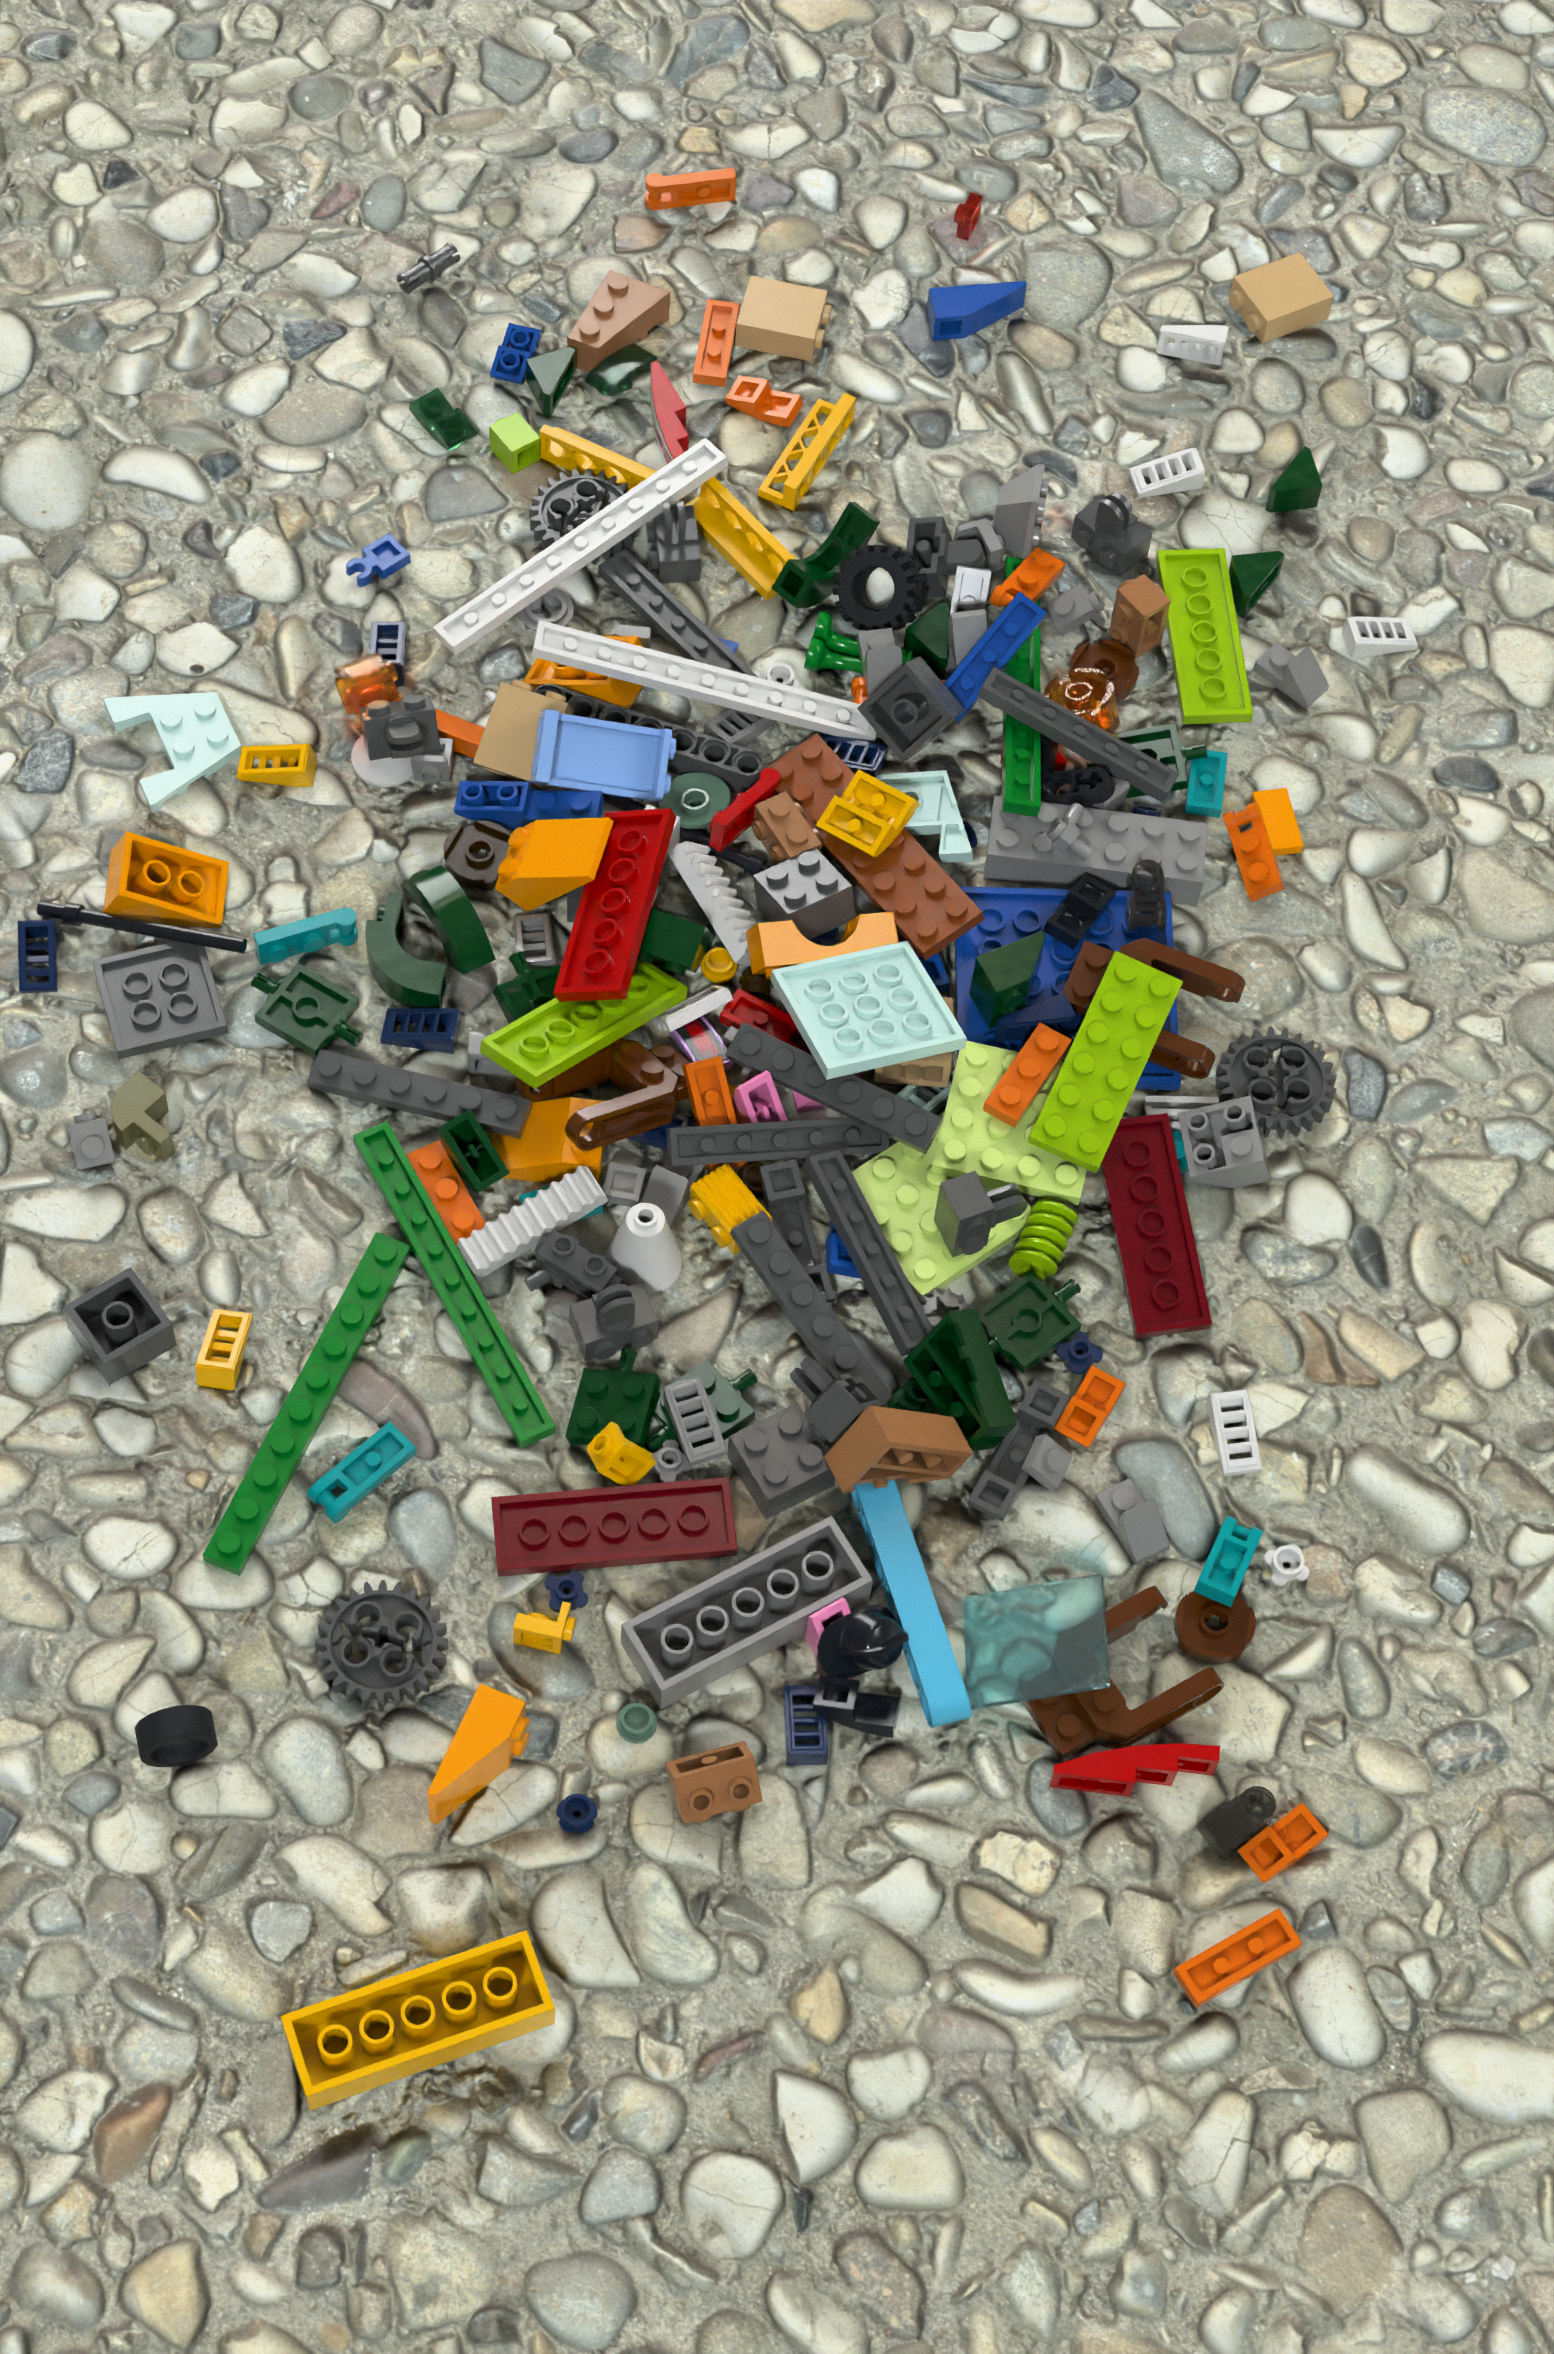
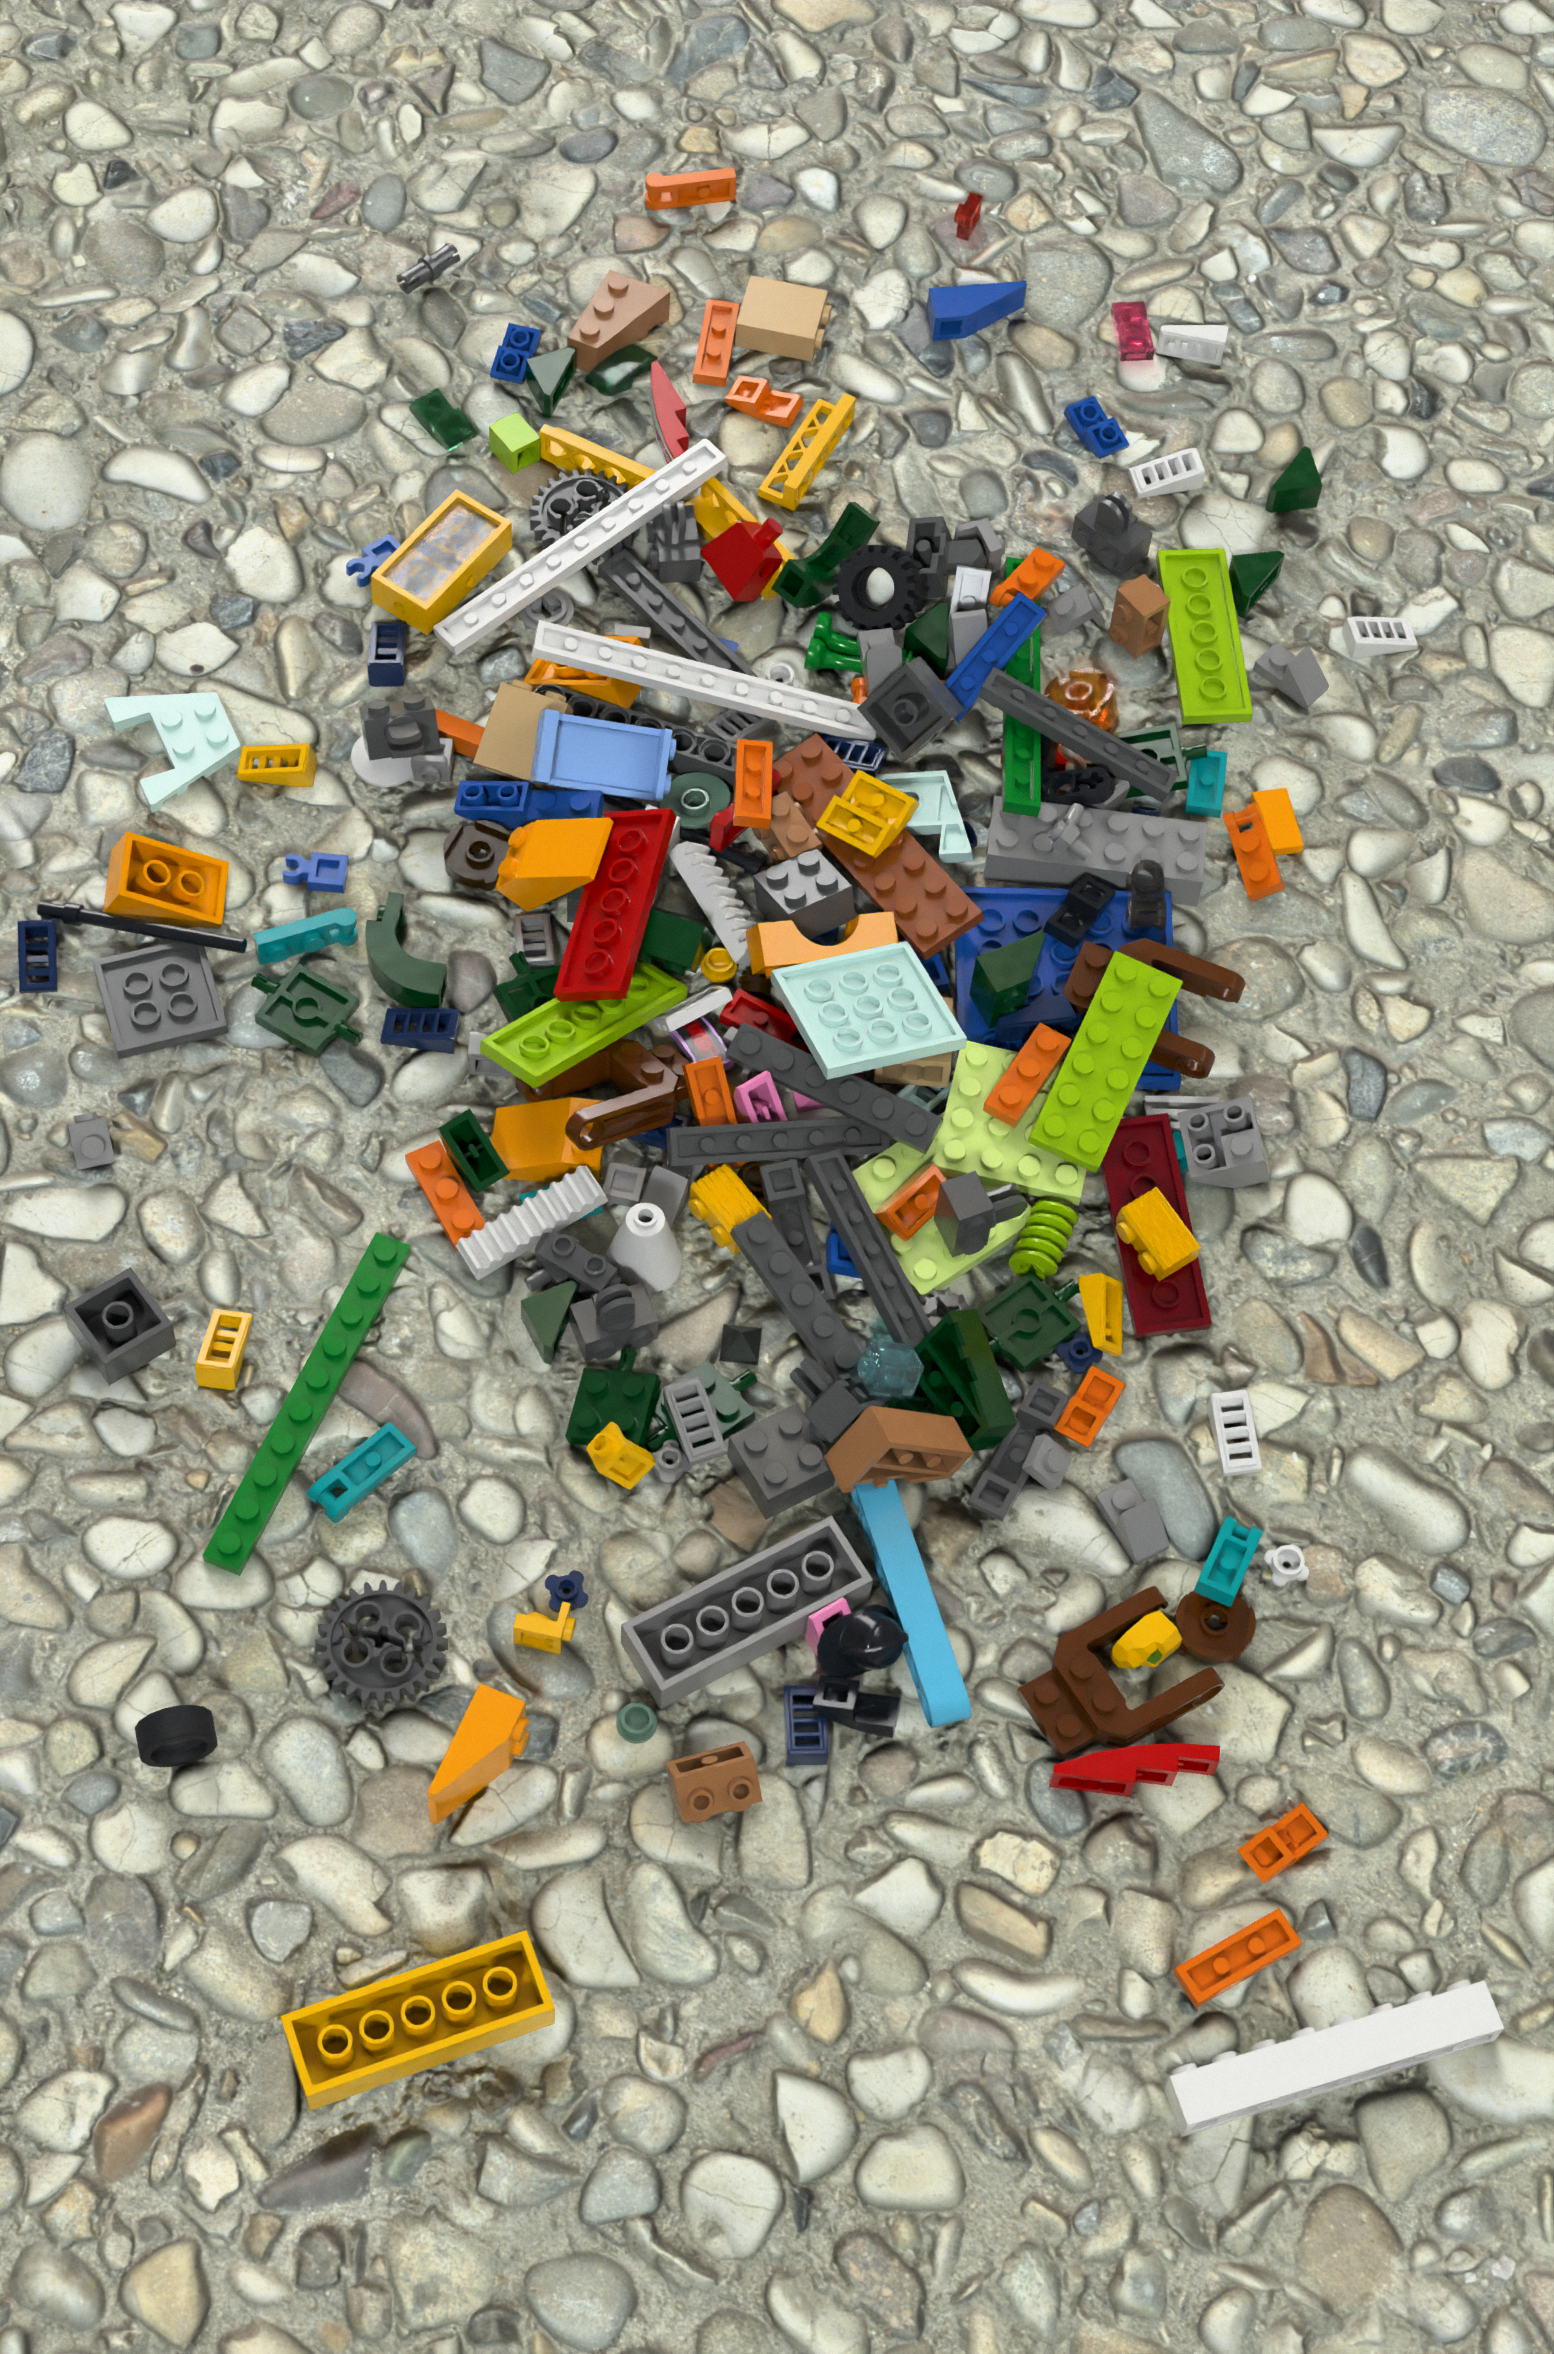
olive brick [111,1071,175,1162] -> none
dark grey plate [307,1050,532,1139] -> none
clear orange brick [334,652,405,735] -> none
green plate [353,1121,556,1449] -> none
dark green arch [401,865,496,975] -> none
dark red plate [491,1477,738,1577] -> none
dark blue plate [556,1794,598,1833] -> none
clear light blue piece [964,1574,1110,1710] -> none
light grey slope [993,464,1049,559] -> none
reddish brown plate [1069,640,1139,707] -> none
clear smoke piece [1196,1786,1276,1861] -> none
dark grey gear [1215,1027,1337,1139] -> none
tan brick [1229,252,1334,344] -> none
none -> plate [283,852,349,893]
none -> brick [371,489,512,636]
none -> dark green slope [521,1280,578,1365]
none -> red torso [700,518,783,603]
none -> pearl dark grey slope [719,1324,762,1365]
none -> orange plate [733,738,773,829]
none -> clear light blue brick [857,1340,924,1399]
none -> orange slope [873,1164,947,1241]
none -> blue slope [1063,396,1130,459]
none -> yellow slope [1078,1272,1123,1357]
none -> yellow rock [1110,1611,1182,1670]
none -> clear pink plate [1111,301,1154,362]
none -> yellow brick [1116,1187,1202,1281]
none -> white brick [1164,1980,1504,2137]

